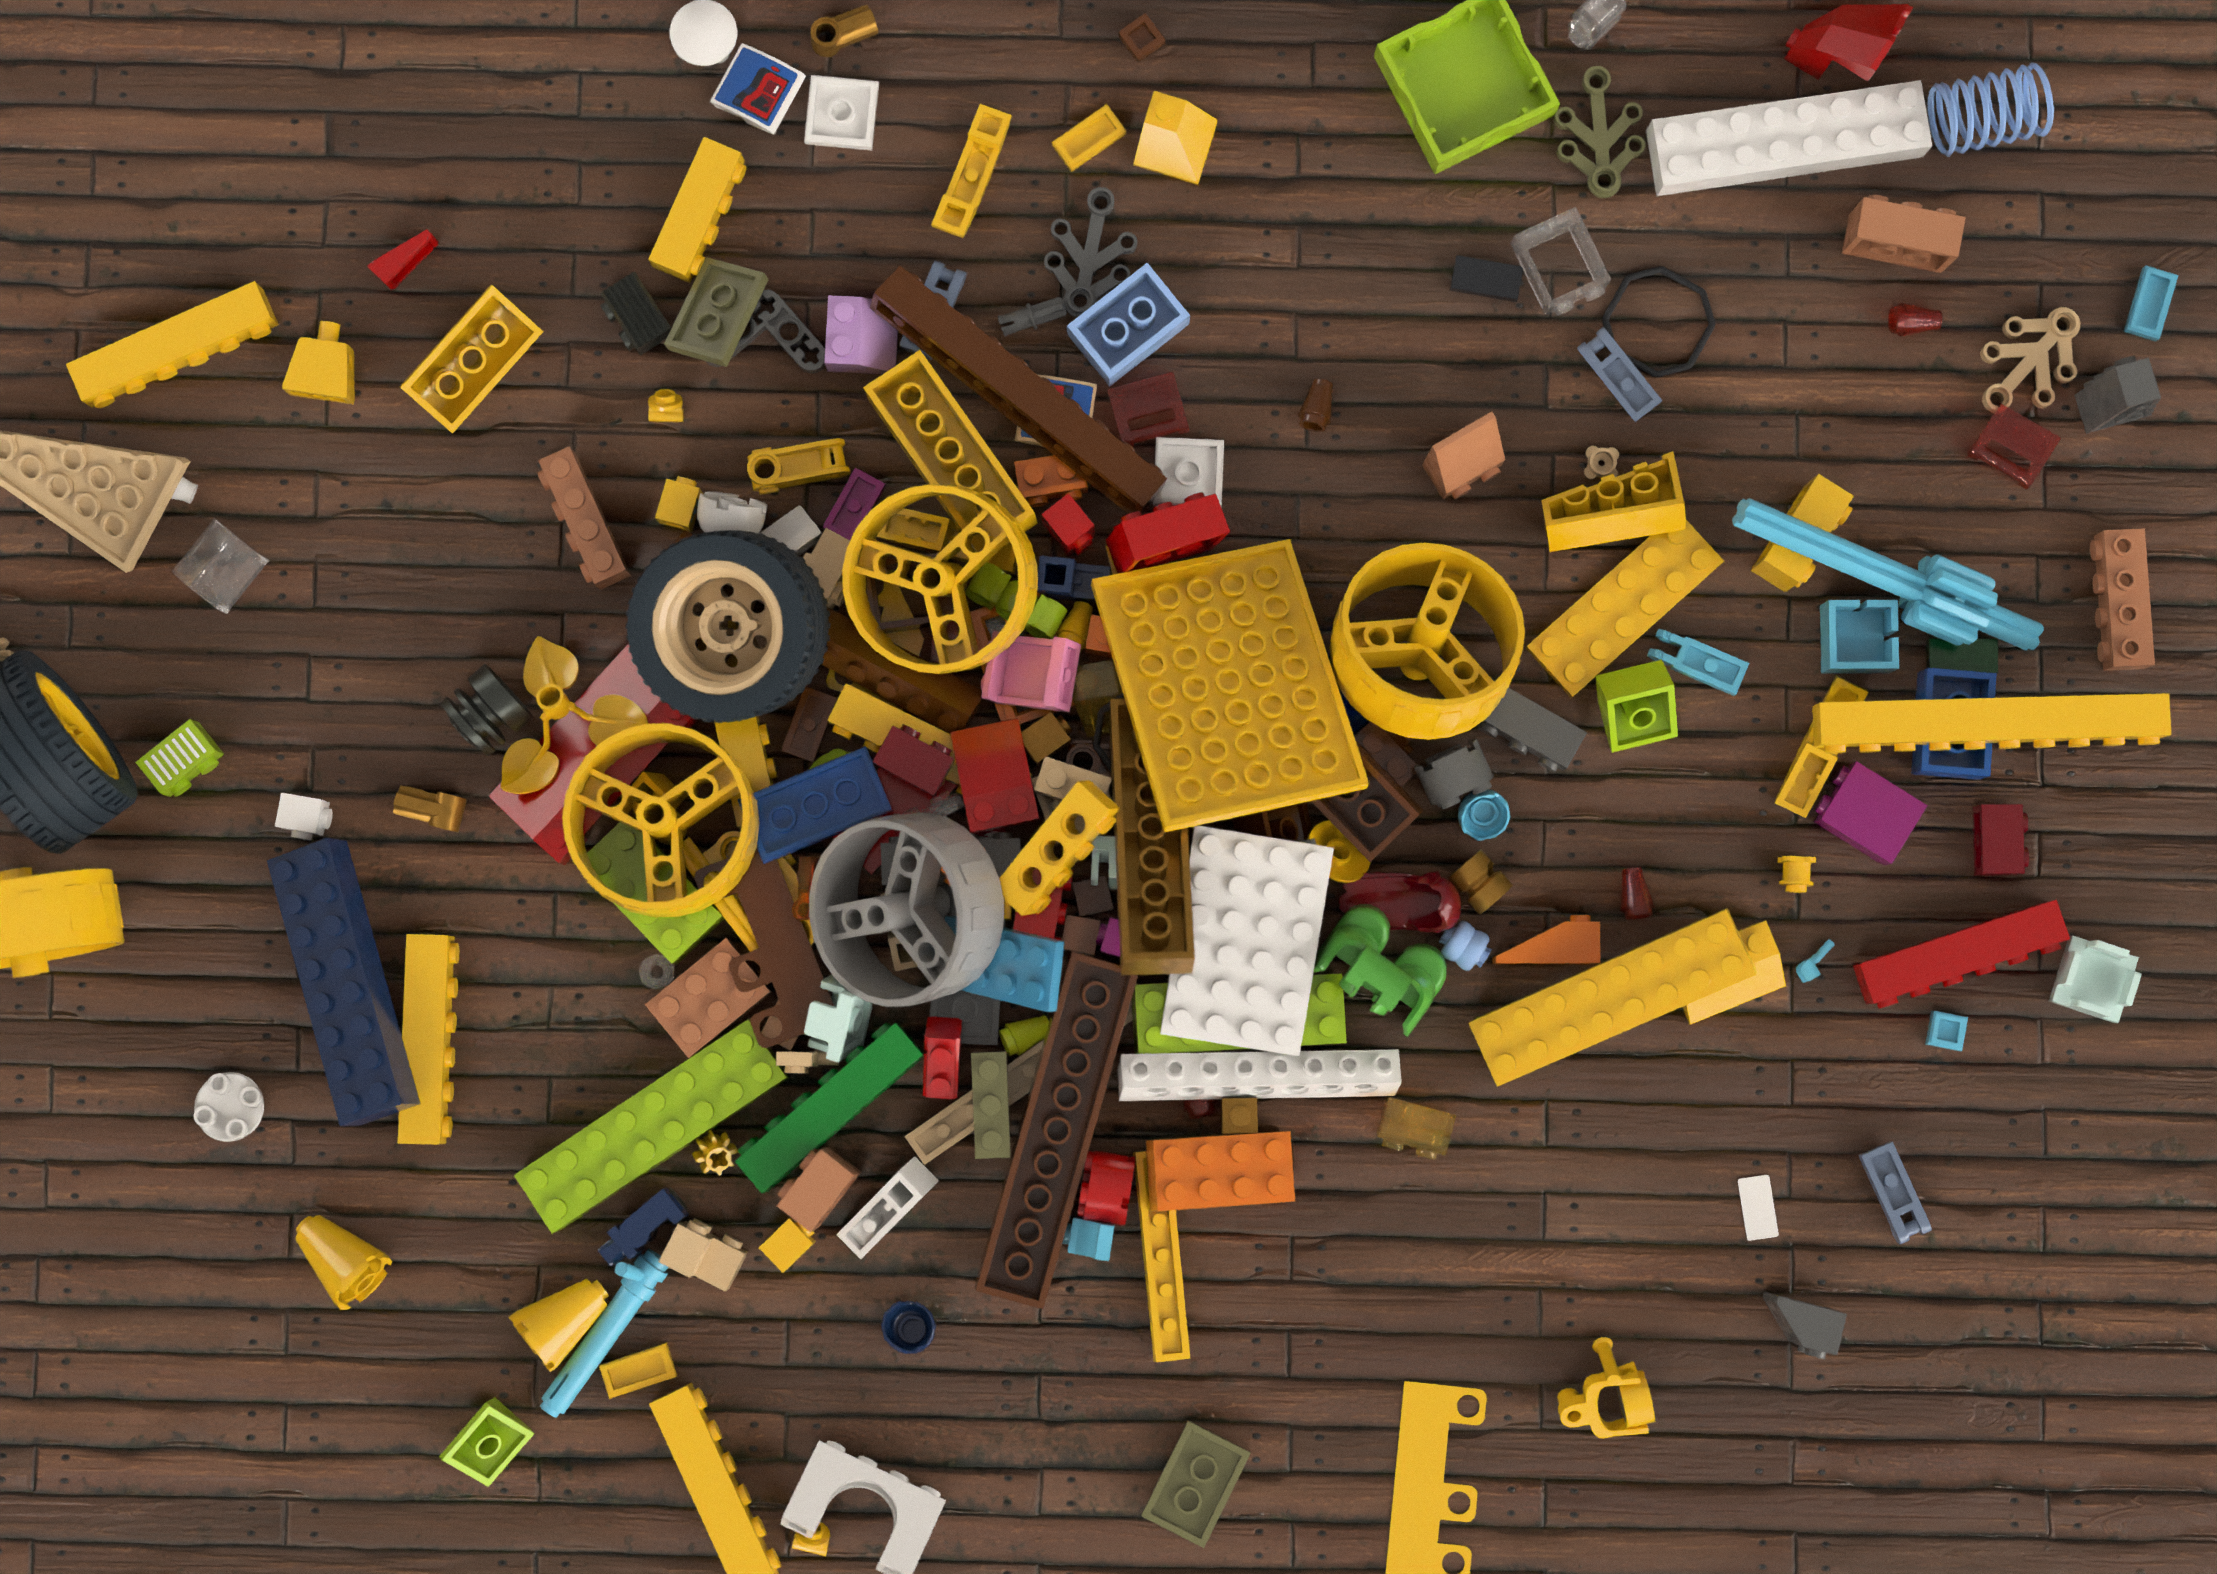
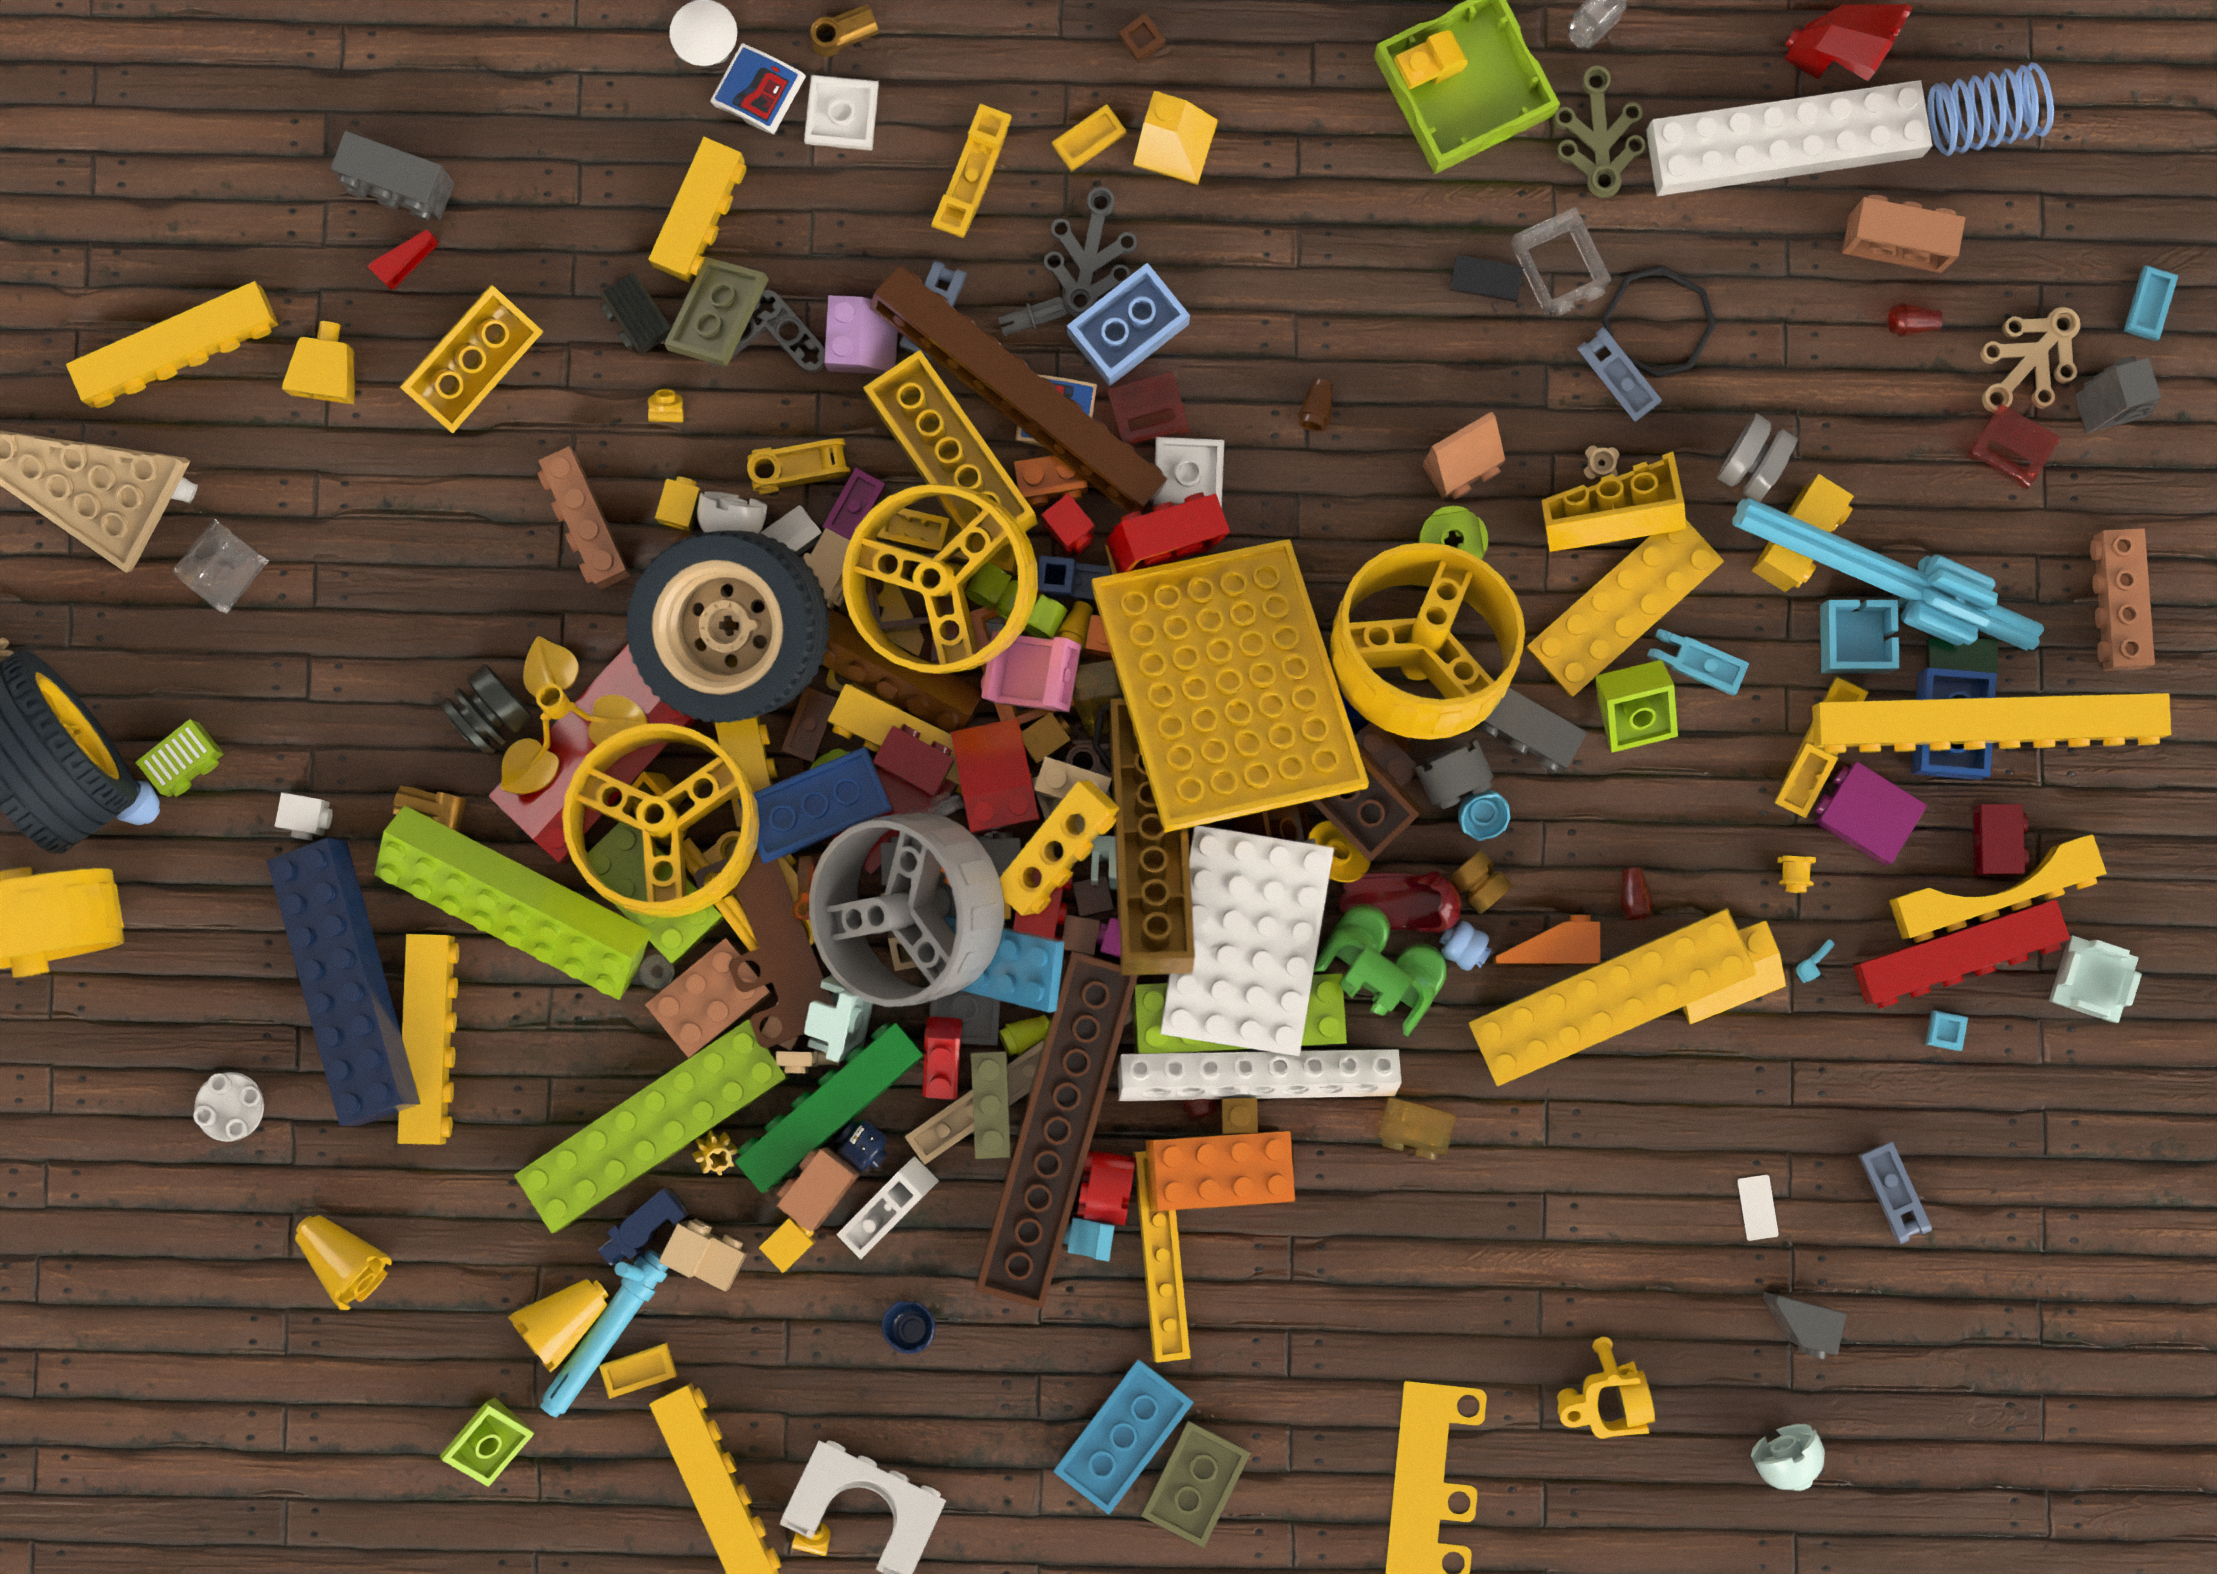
none -> light blue cone [116,781,160,825]
none -> dark grey brick [330,131,455,221]
none -> lime brick [374,805,651,1000]
none -> dark blue head [835,1120,888,1171]
none -> dark azure plate [1053,1358,1194,1515]
none -> yellow brick [1394,30,1468,90]
none -> lime plate [1419,506,1488,560]
none -> light grey wheel [1717,413,1798,502]
none -> light aqua cylinder [1751,1424,1825,1491]
none -> yellow arch [1889,834,2107,943]

